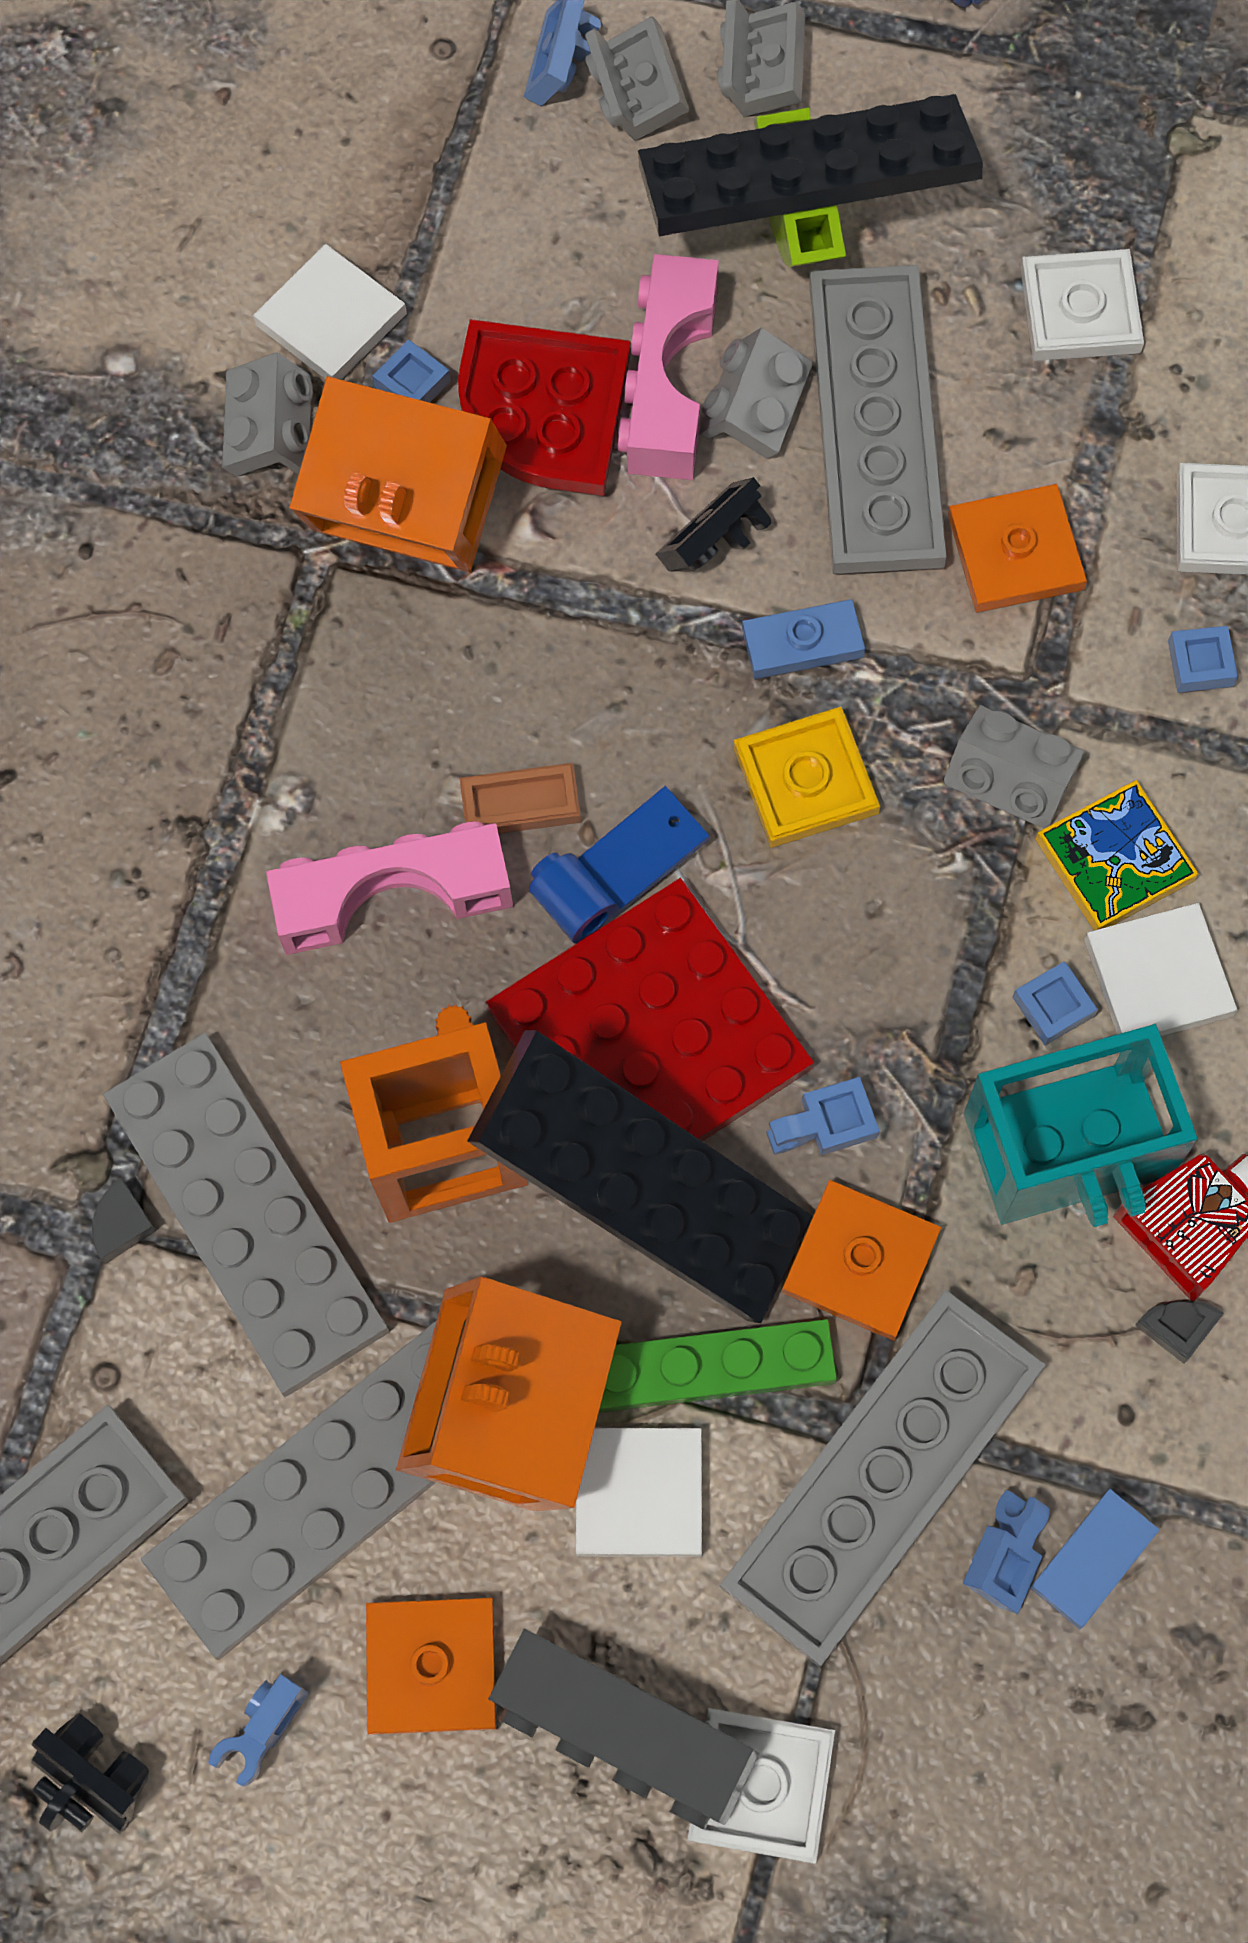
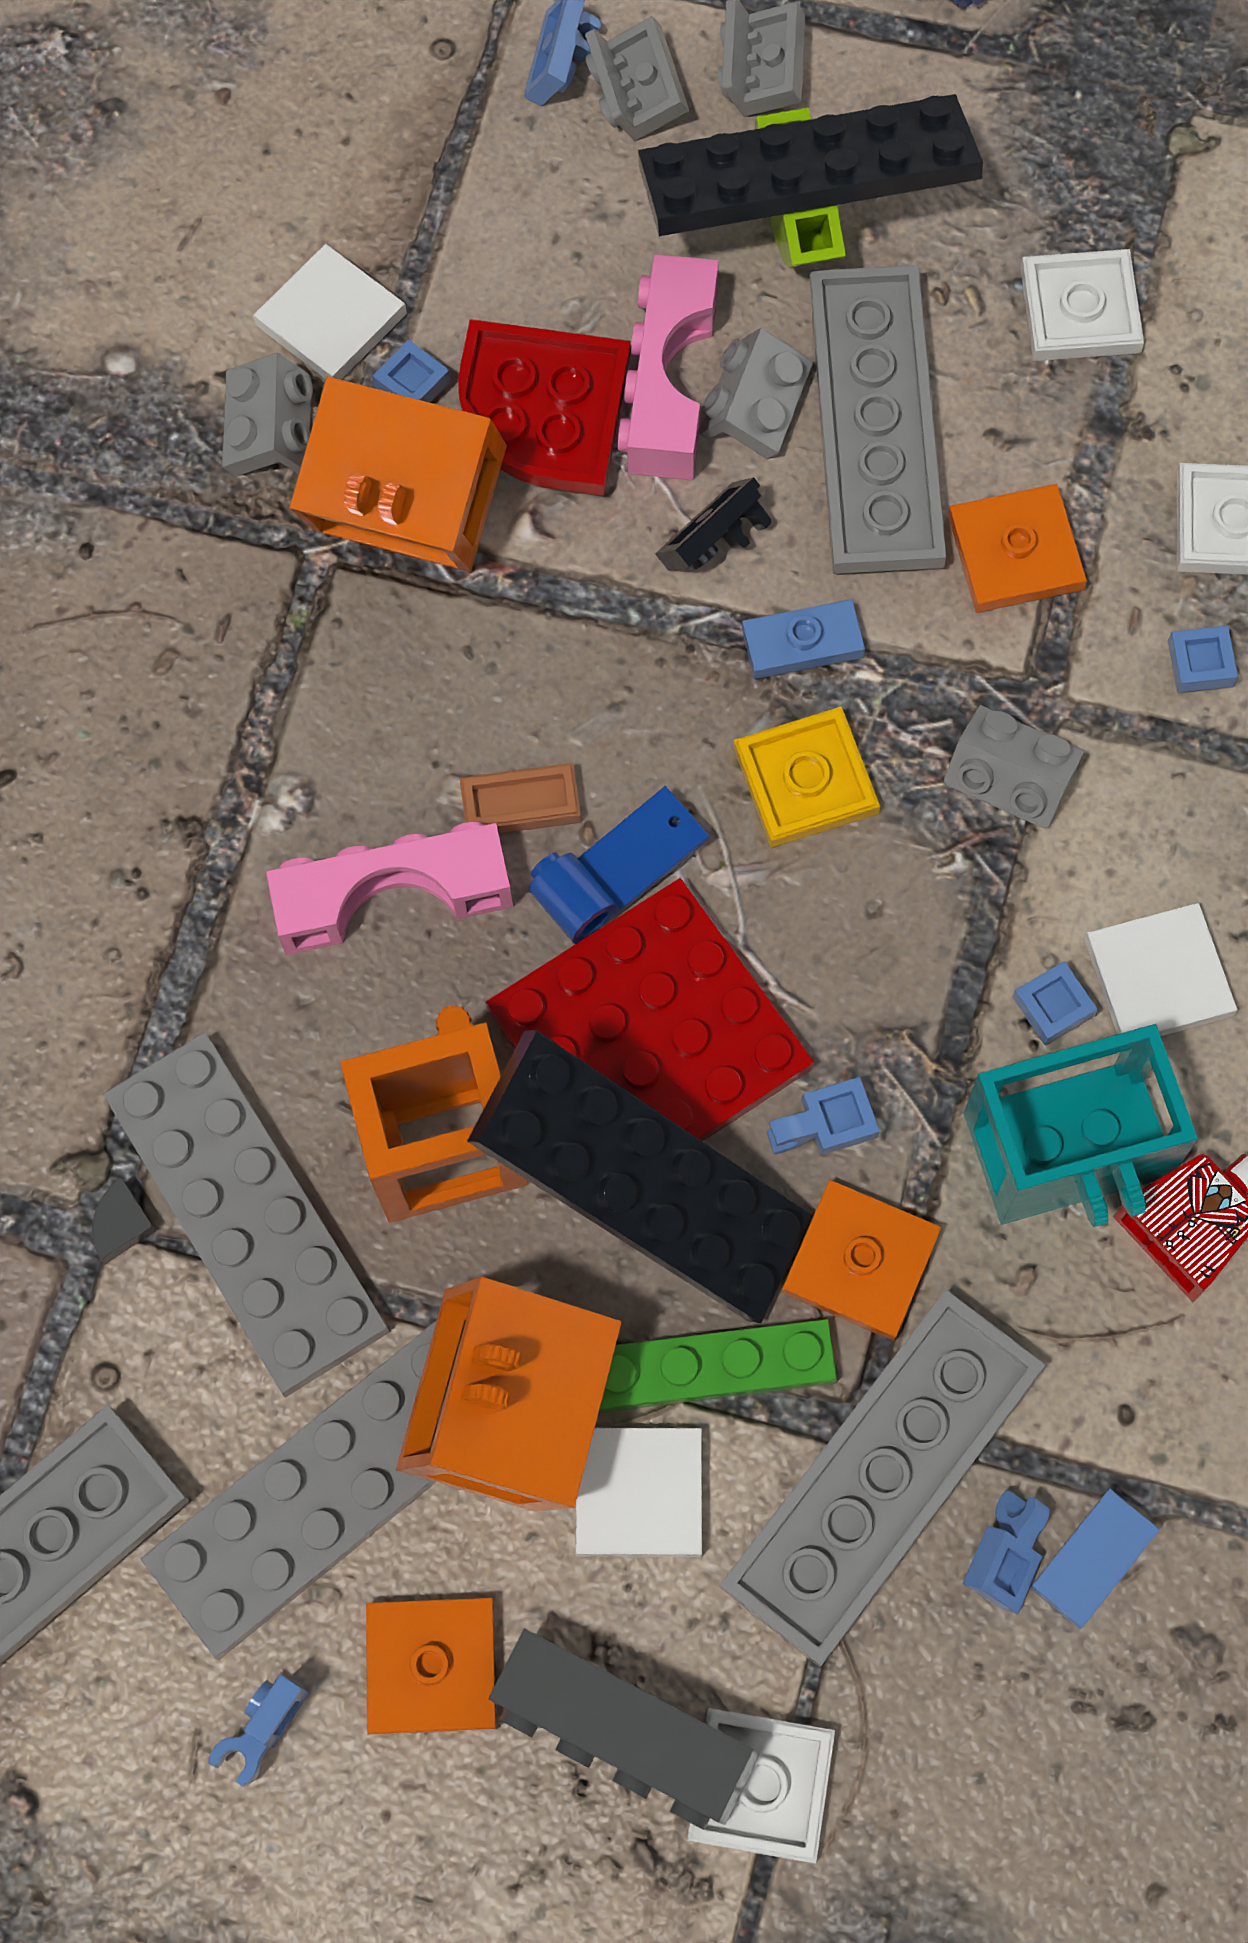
black hips [32,1713,149,1835] -> none
tile [1035,780,1199,930] -> none
dark grey tile [1134,1301,1224,1364] -> none

